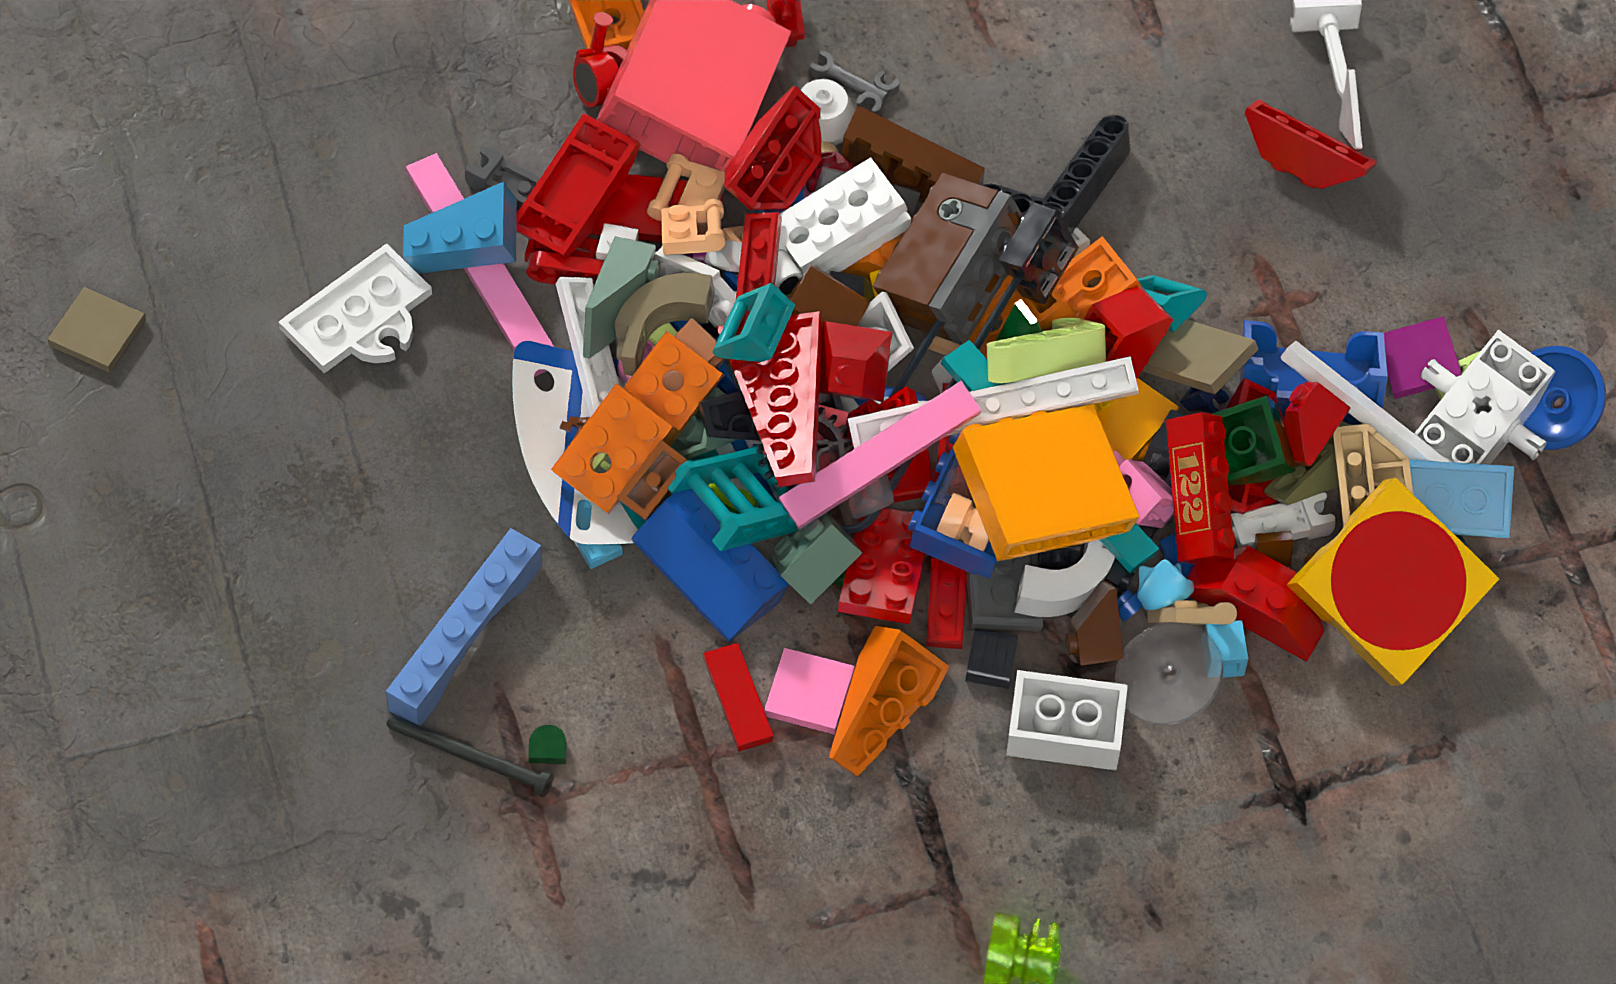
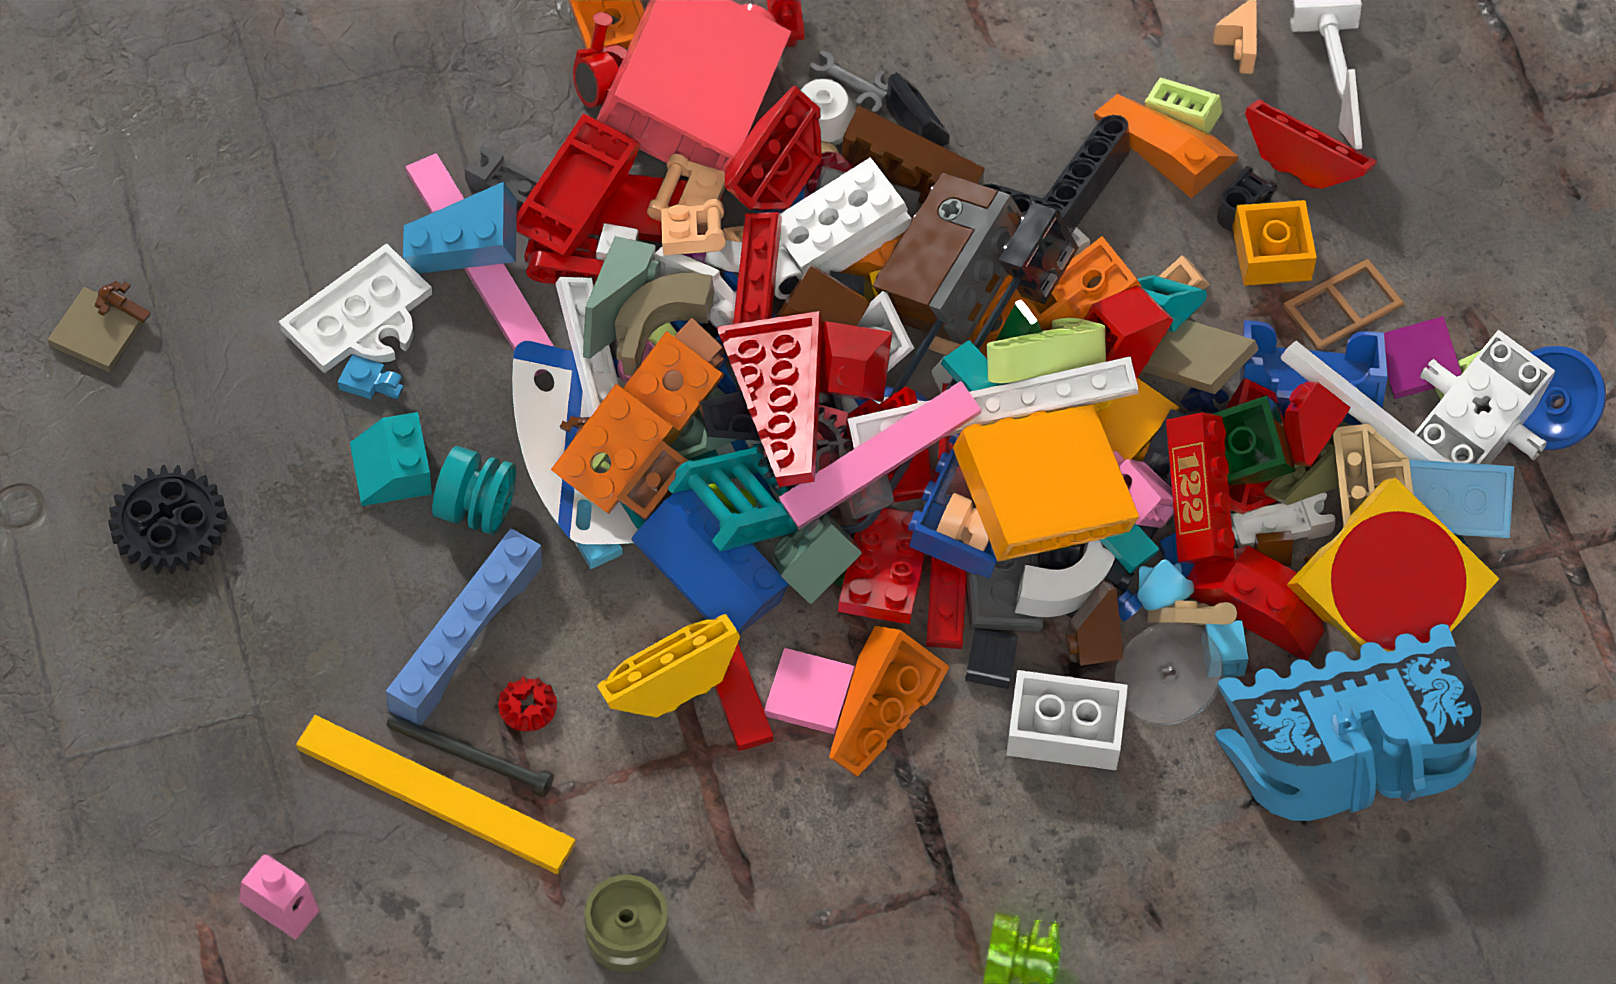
dark green tile [528,725,567,764] -> none
teal tile [712,283,795,362] -> none
none -> reddish brown piece [95,281,151,323]
none -> black gear [108,465,228,575]
none -> bright pink torso [239,854,319,940]
none -> yellow tile [296,715,576,875]
none -> dark azure plate [338,354,404,400]
none -> teal slope [350,412,432,506]
none -> teal wheel [432,446,517,536]
none -> red gear [498,676,557,732]
none -> olive wheel [584,874,668,973]
none -> yellow wedge [597,614,740,718]
none -> black tile [886,73,950,146]
none -> orange wedge [1093,94,1238,198]
none -> yellowish green slope [1145,78,1222,134]
none -> light nougat slope [1159,255,1210,295]
none -> light nougat slope [1213,0,1257,74]
none -> dark azure animal [1215,624,1482,821]
none -> black piece [1217,166,1277,231]
none -> light orange brick [1232,200,1317,286]
none -> medium nougat window [1283,259,1404,351]

